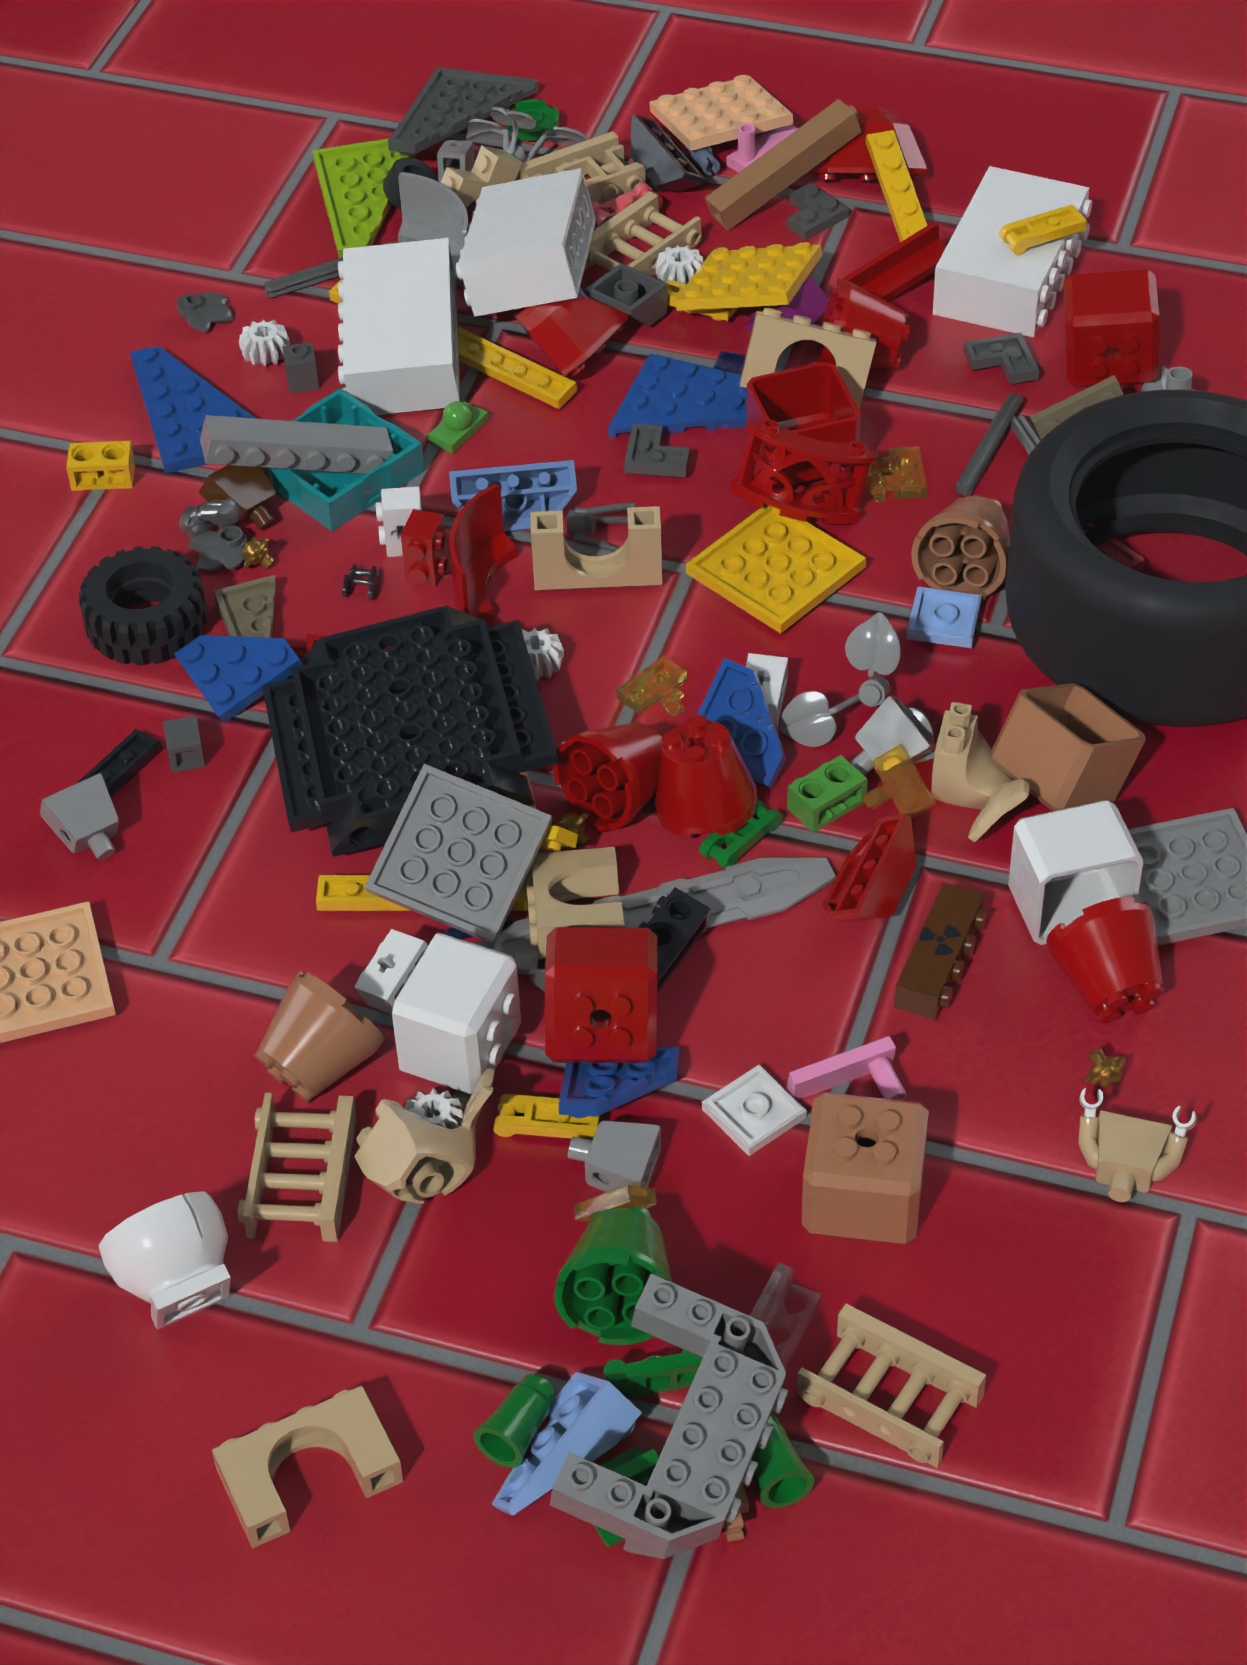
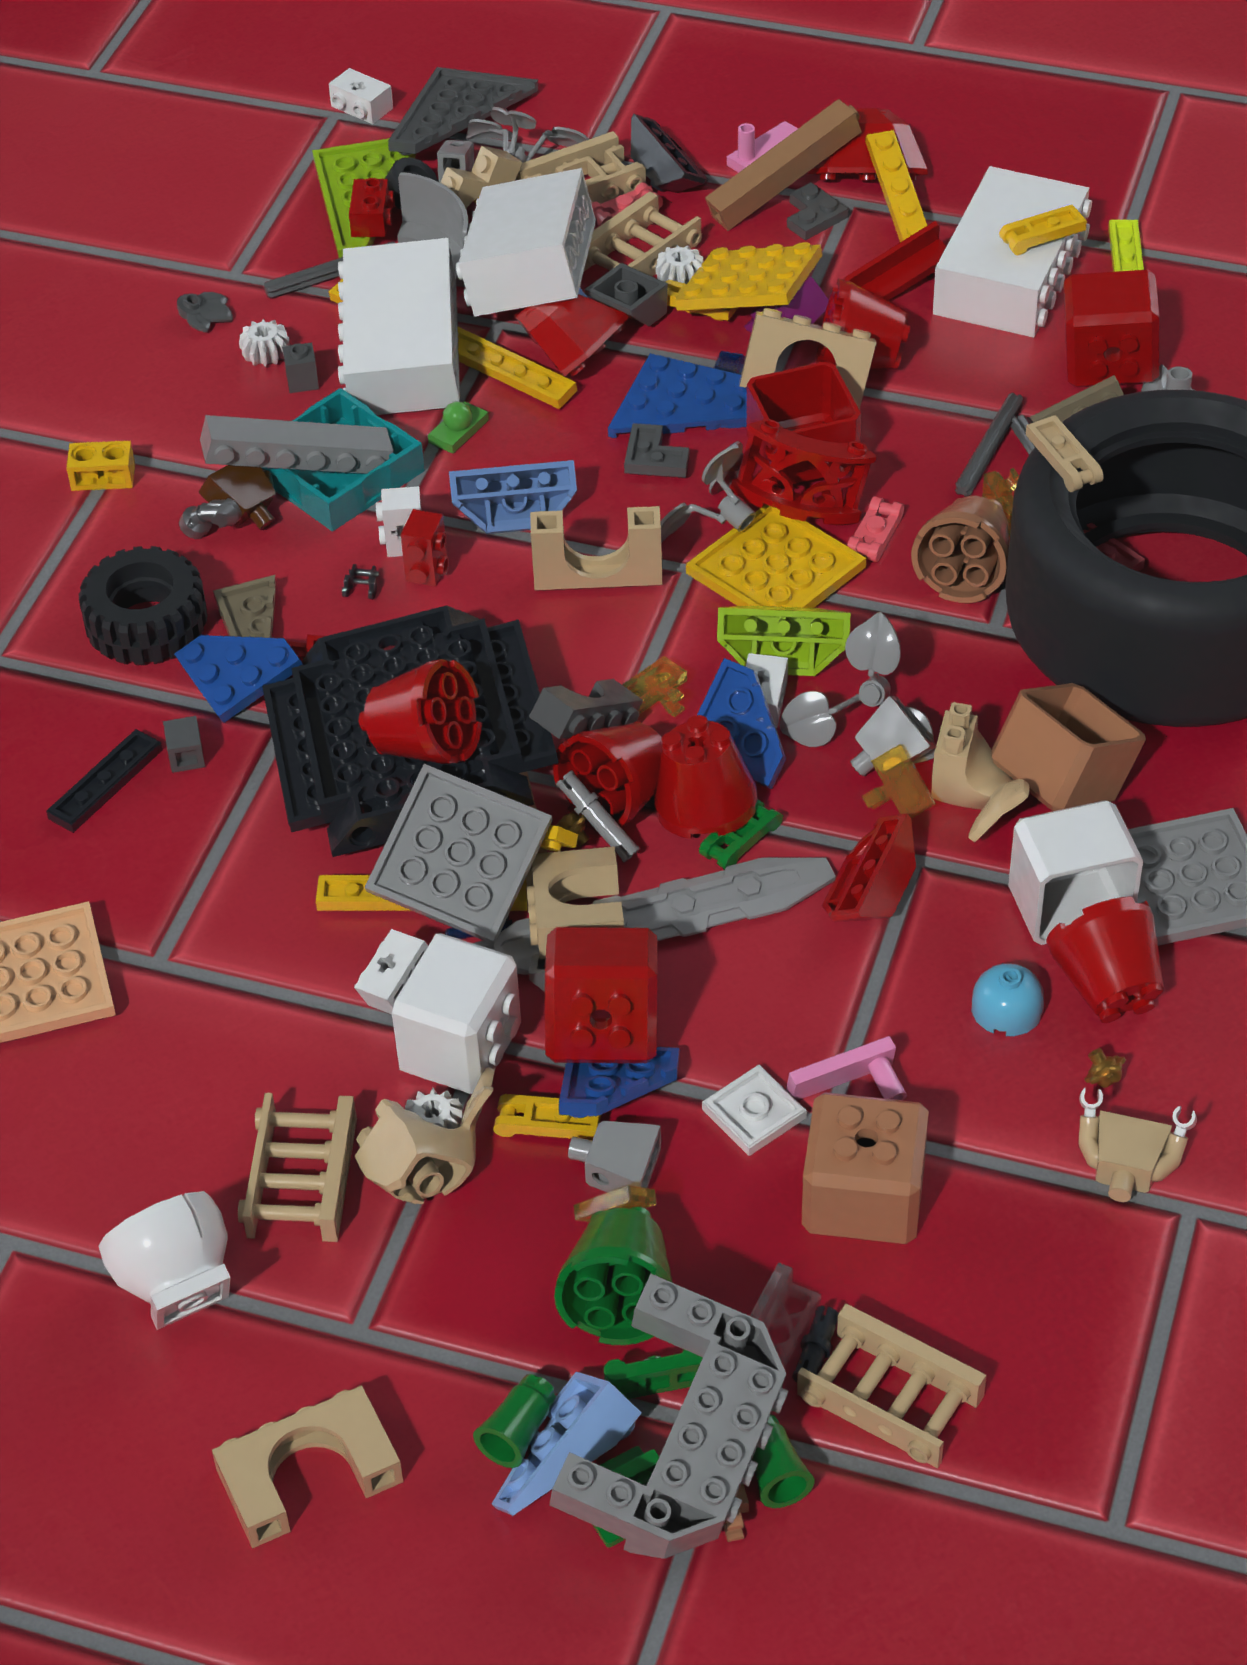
light grey torso [40,773,119,861] -> none
blue wing [130,346,256,474] -> none
dark grey plate [188,525,247,572] -> none
pearl gold plant [241,537,274,569] -> none
nougat cone [254,971,385,1103] -> none
red panel [449,484,518,622] -> none
green plate [505,99,559,143] -> none
white gear [522,626,564,682] -> none
dark grey plant [566,502,636,552] -> none
black brick [638,887,711,994] -> none
light nougat plate [649,75,793,151] -> none
sand blue pin [685,146,720,176] -> none
bright green brick [787,755,867,833] -> none
clear yellow plate [868,446,927,502] -> none
reddish brown brick [895,882,988,1020] -> none
light blue plate [907,587,982,648] -> none
dark grey plate [963,333,1039,384] -> none
none -> white brick [328,68,393,124]
none -> red brick [349,178,395,237]
none -> red cone [359,659,482,764]
none -> dark grey arch [529,679,643,739]
none -> light grey pin [556,770,640,863]
none -> light grey plant [661,441,756,543]
none -> lime wedge [717,606,851,676]
none -> black pin [792,1306,839,1382]
none -> coral plate [847,496,904,562]
none -> medium azure cylinder [971,963,1044,1037]
none -> clear yellow plate [982,468,1019,537]
none -> tan plate [1026,415,1103,492]
none -> neon yellow tile [1108,220,1144,272]

